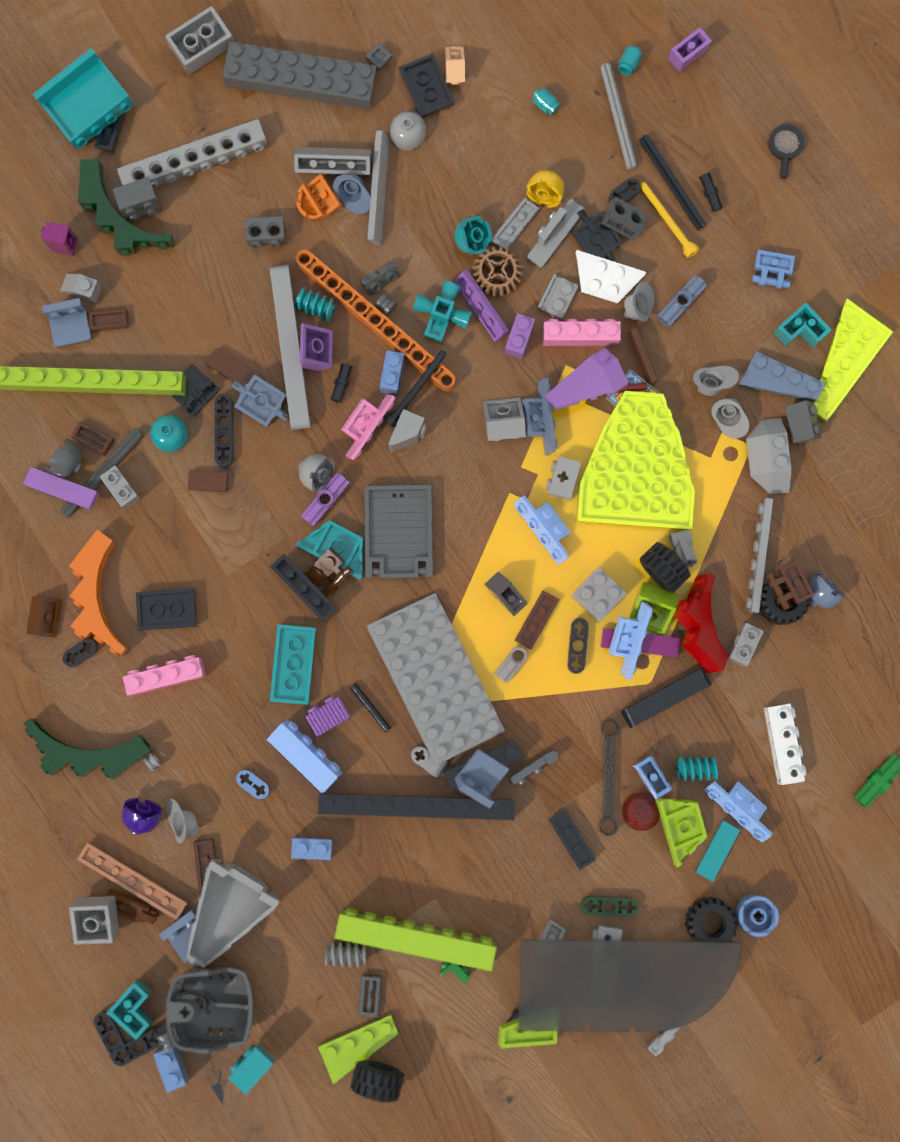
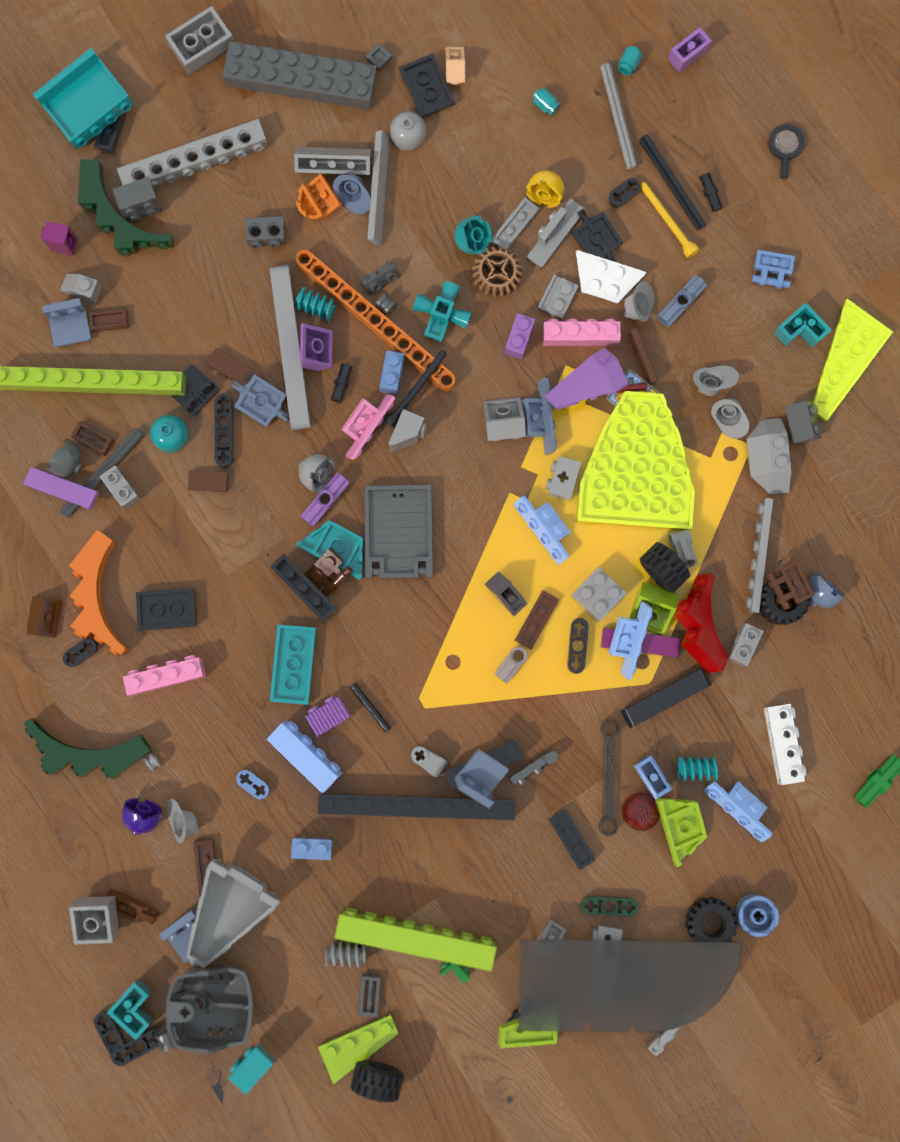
nougat plate [77,842,188,920] -> none
medium blue brick [153,1047,190,1093] -> none
light grey plate [366,593,505,766] -> none
medium lavender tile [454,269,509,342] -> none
dark grey brick [601,197,647,240] -> none
teal tile [695,820,740,882] -> none
sand blue wing [739,351,826,402] -> none

